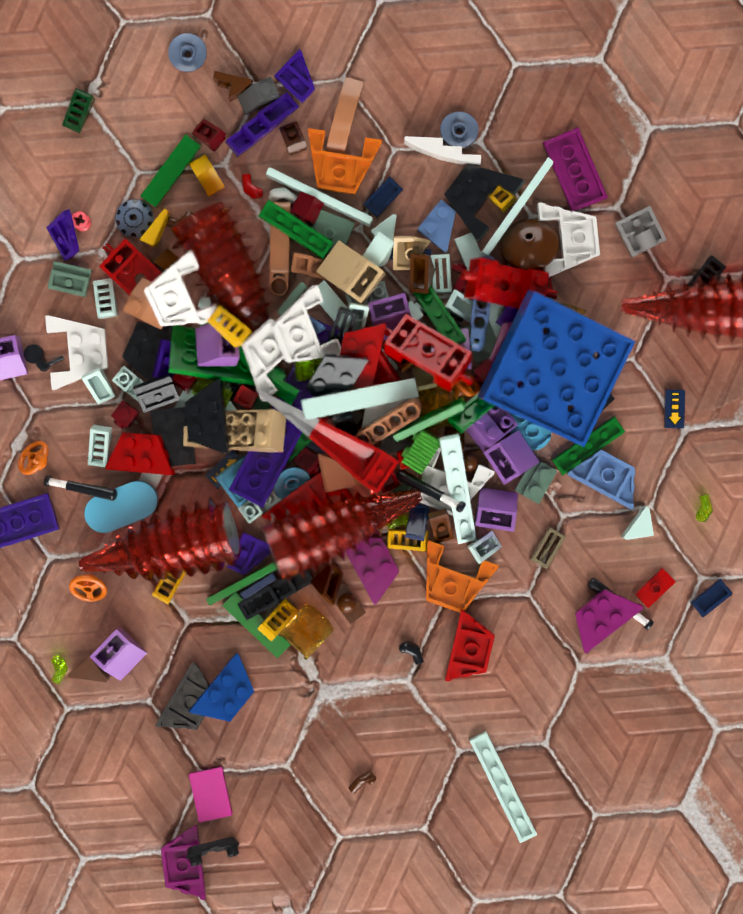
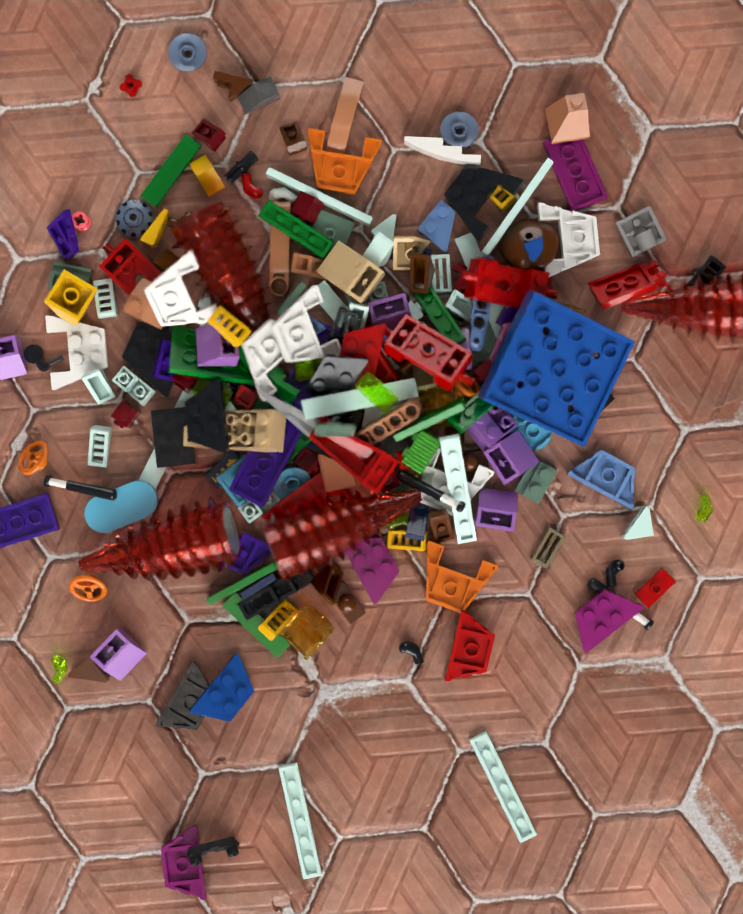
dark green slope [62,88,95,134] -> none
red wing [105,432,175,475] -> none
plate [133,373,180,413] -> none
yellow slope [152,561,188,604] -> none
dark pink piece [189,766,233,823] -> none
dark purple slope [225,92,299,157] -> none
dark purple wing [274,49,315,104] -> none
reddish brown arm [348,772,376,794] -> none
dark blue tile [363,176,403,218] -> none
light aqua slope [467,531,502,564] -> none
green tile [551,416,625,476] -> none
dark blue tile [664,390,685,428] -> none
dark blue tile [690,578,733,617] -> none
none -> yellow slope [44,270,98,327]
none -> red plate [119,74,142,97]
none -> black axle [224,151,259,184]
none -> light aqua tile [278,762,322,880]
none -> sand green plate [315,422,355,437]
none -> clear neon green slope [355,372,398,414]
none -> blue tile [523,236,543,263]
none -> nougat slope [545,93,590,144]
none -> red tile [588,260,668,310]
none -> black arm [605,560,625,587]

